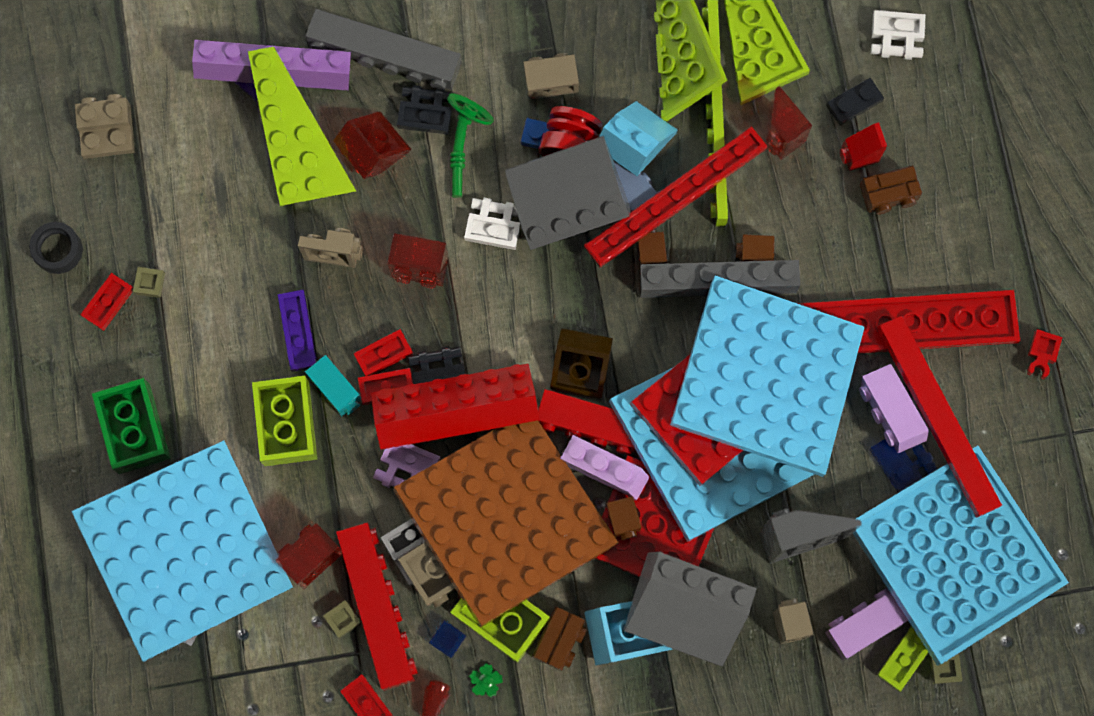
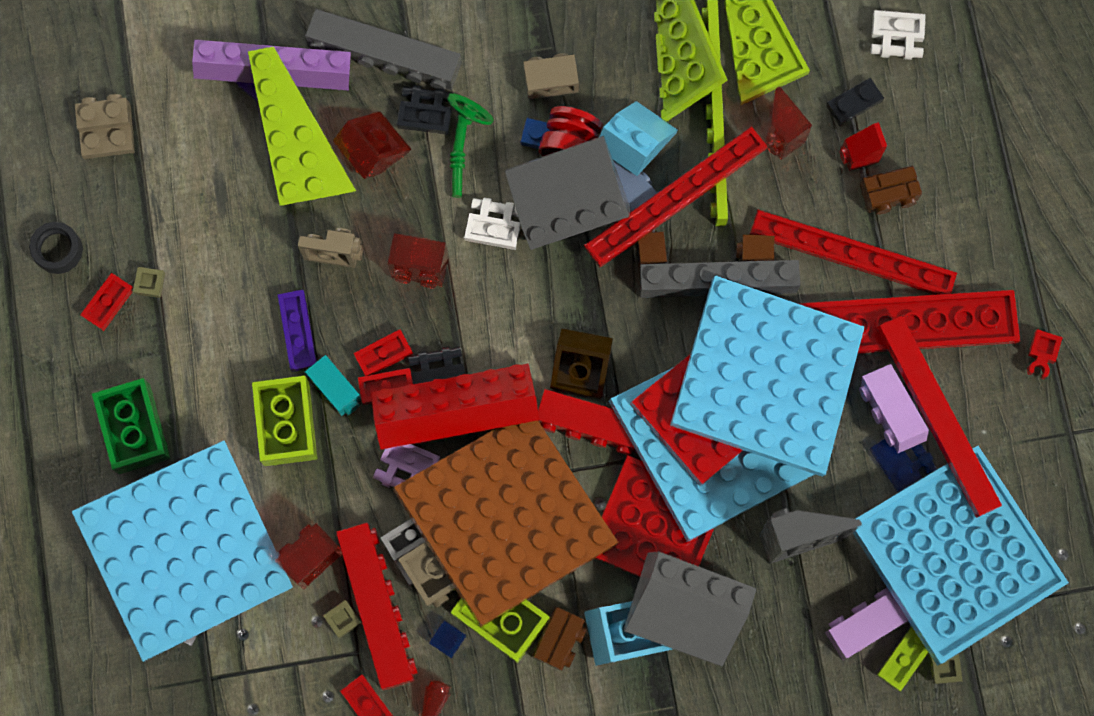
green plant [470,664,503,698] -> none
lavender brick [560,435,649,500] -> none
reddish brown brick [606,496,642,540] -> none
dark tan brick [773,599,814,645] -> none
none -> red tile [749,210,957,295]

